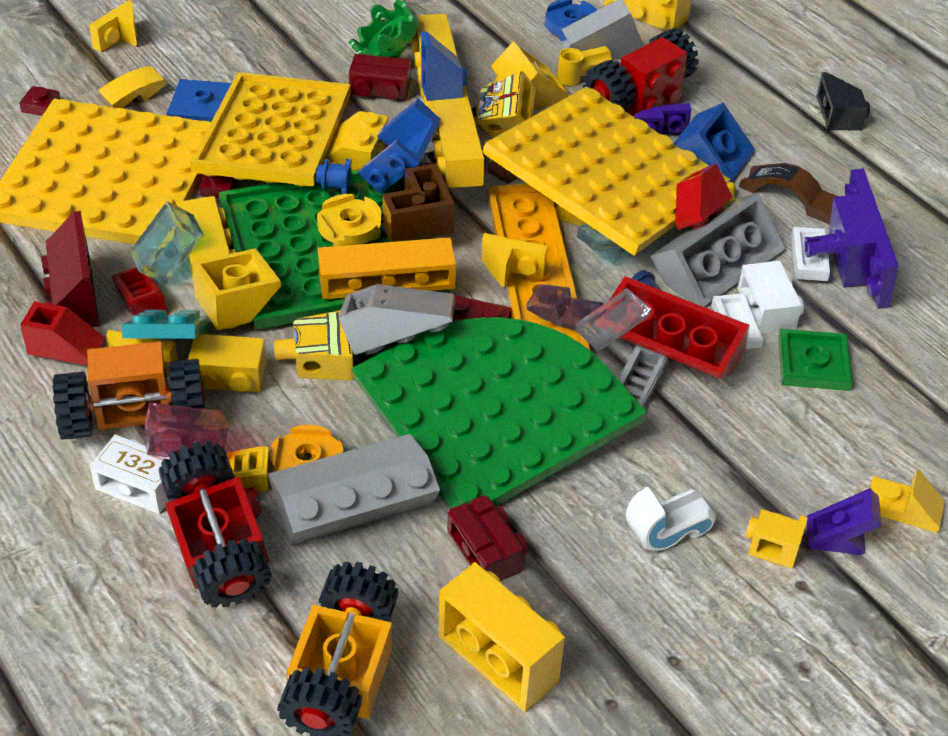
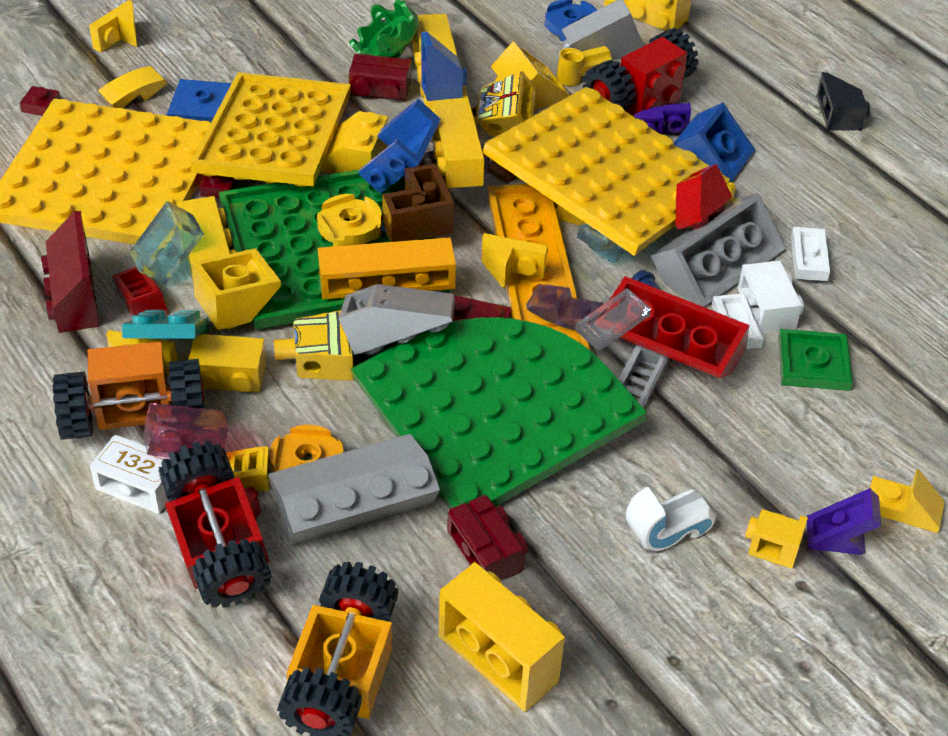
red slope [20,301,106,365] -> none
blue brick [316,159,352,194] -> none
reddish brown piece [739,163,839,225] -> none
dark purple brick [804,168,899,309] -> none

